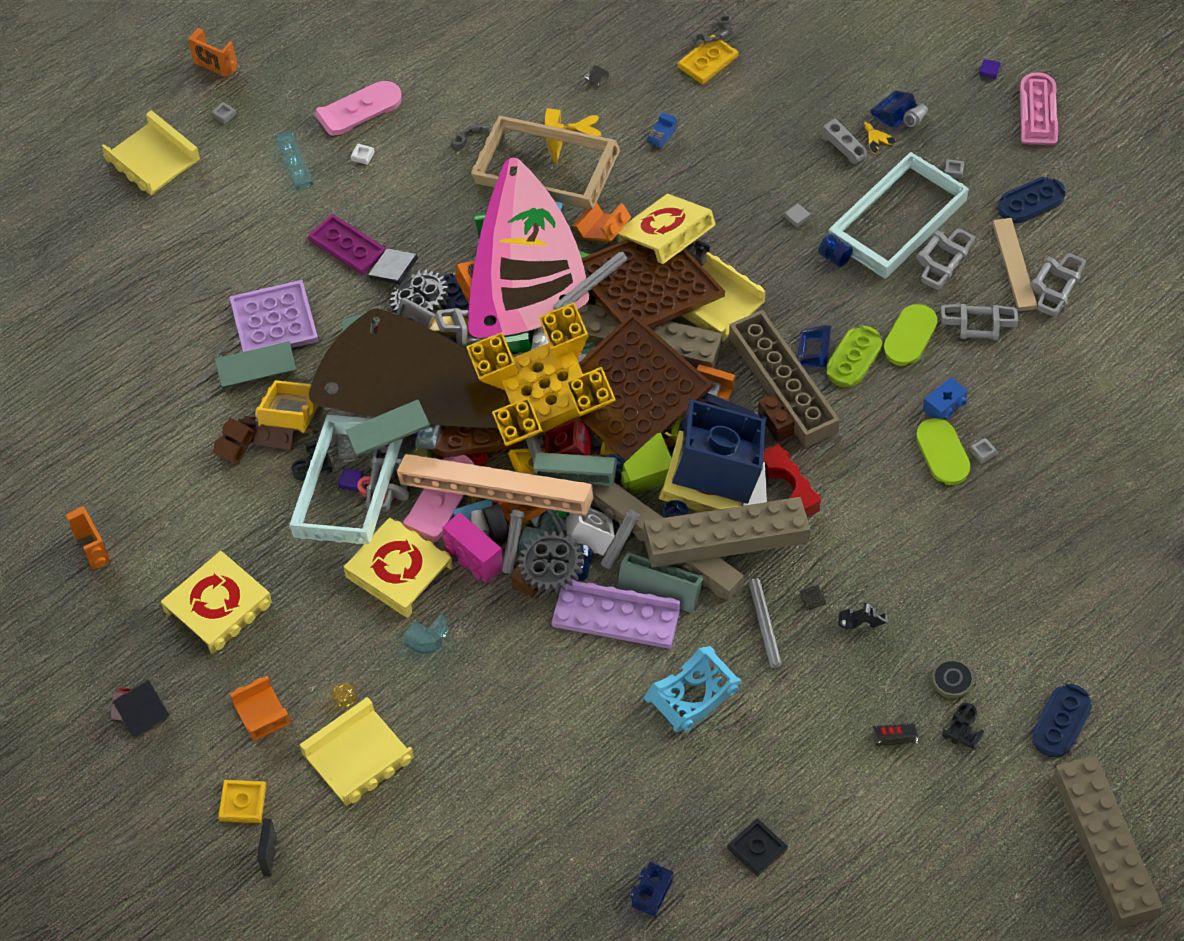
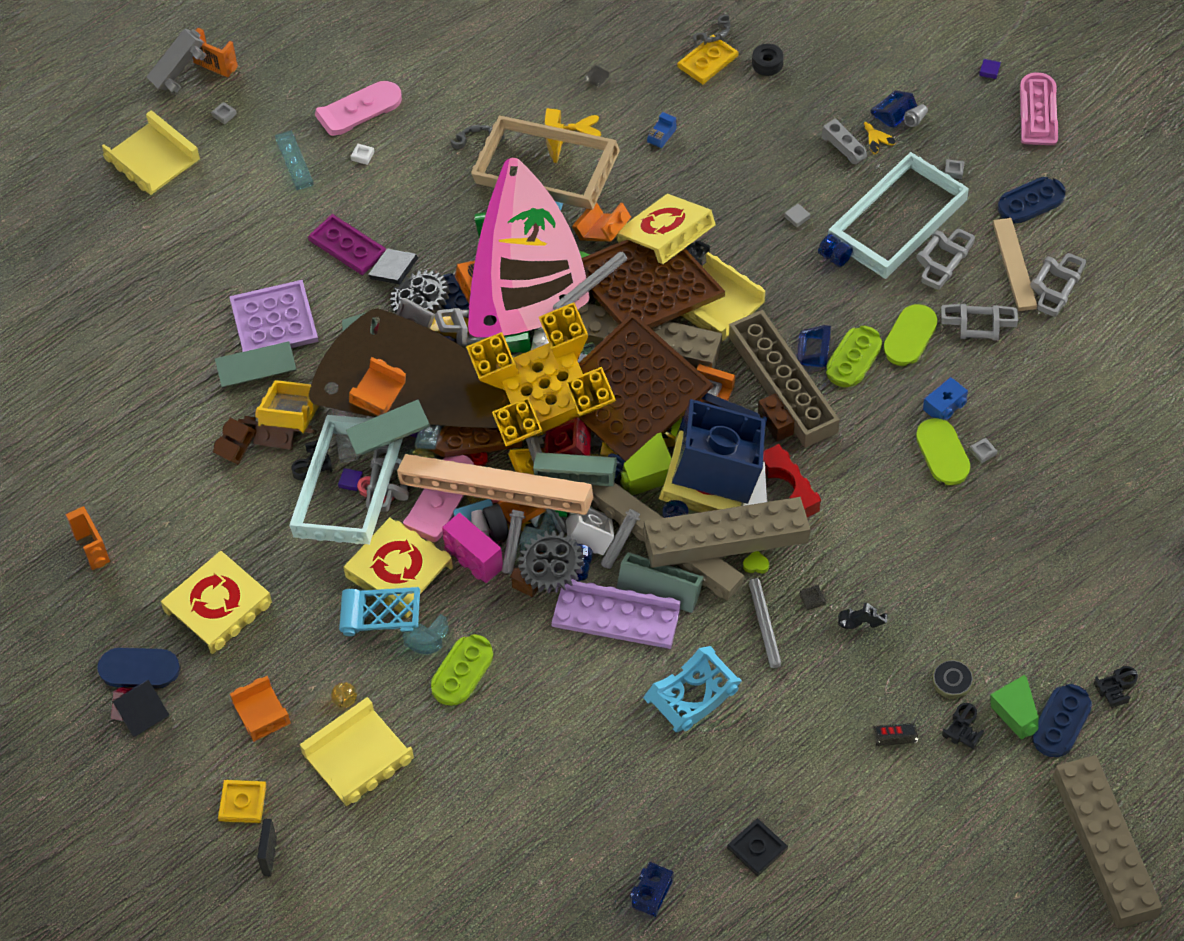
none -> dark blue tile [97,648,180,688]
none -> light grey brick [147,29,207,93]
none -> medium azure piece [339,587,420,636]
none -> orange panel [349,357,406,416]
none -> lime tile [431,634,493,706]
none -> lime tile [743,551,769,574]
none -> black tyre [752,43,784,76]
none -> bright green slope [991,675,1038,740]
none -> black piece [1094,666,1138,708]

